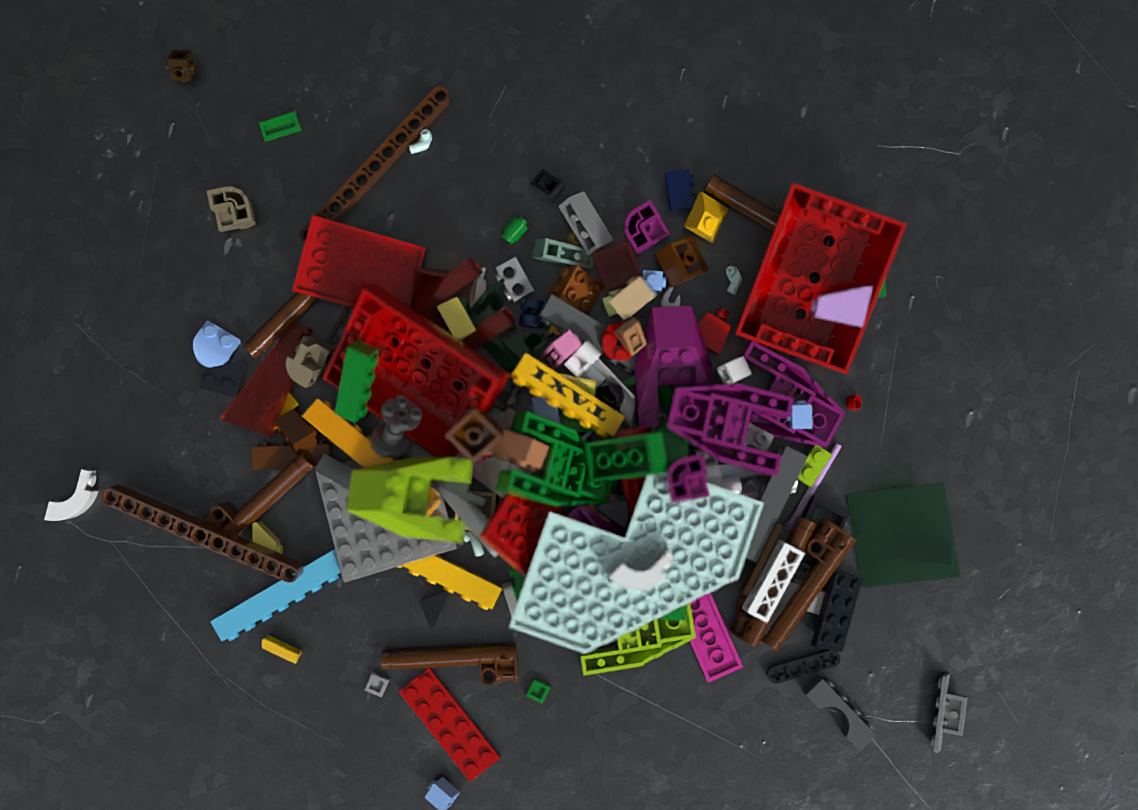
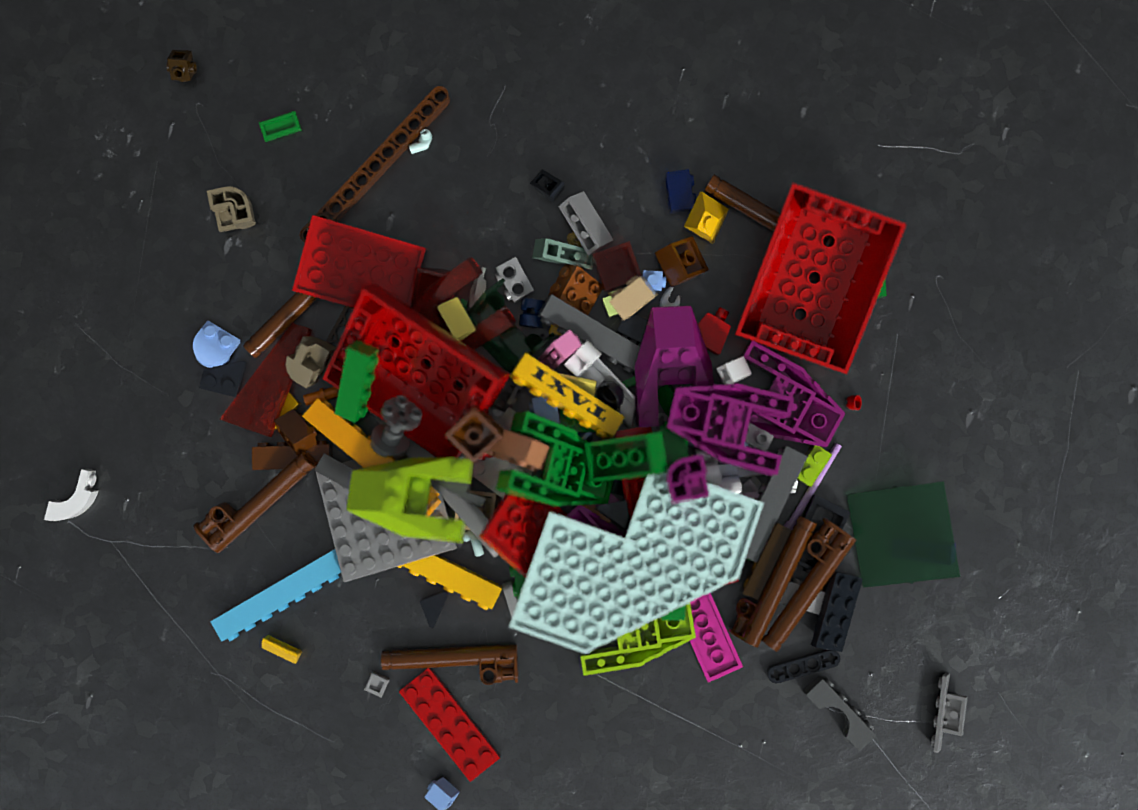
reddish brown beam [101,484,304,583] -> none
light yellow slope [253,521,283,561] -> none
green brick [500,216,528,245] -> none
green tile [525,677,551,704] -> none
red plate [600,322,635,361] -> none
white arch [607,550,674,590] -> none
medium nougat slope [614,317,647,356] -> none
magenta brick [624,200,670,254] -> none
light aqua arm [726,266,742,295] -> none
white fence [742,540,805,623] -> none
light blue brick [786,401,812,429] -> none
lavender slope [810,286,872,327] -> none
none -> orange pin [303,387,339,406]

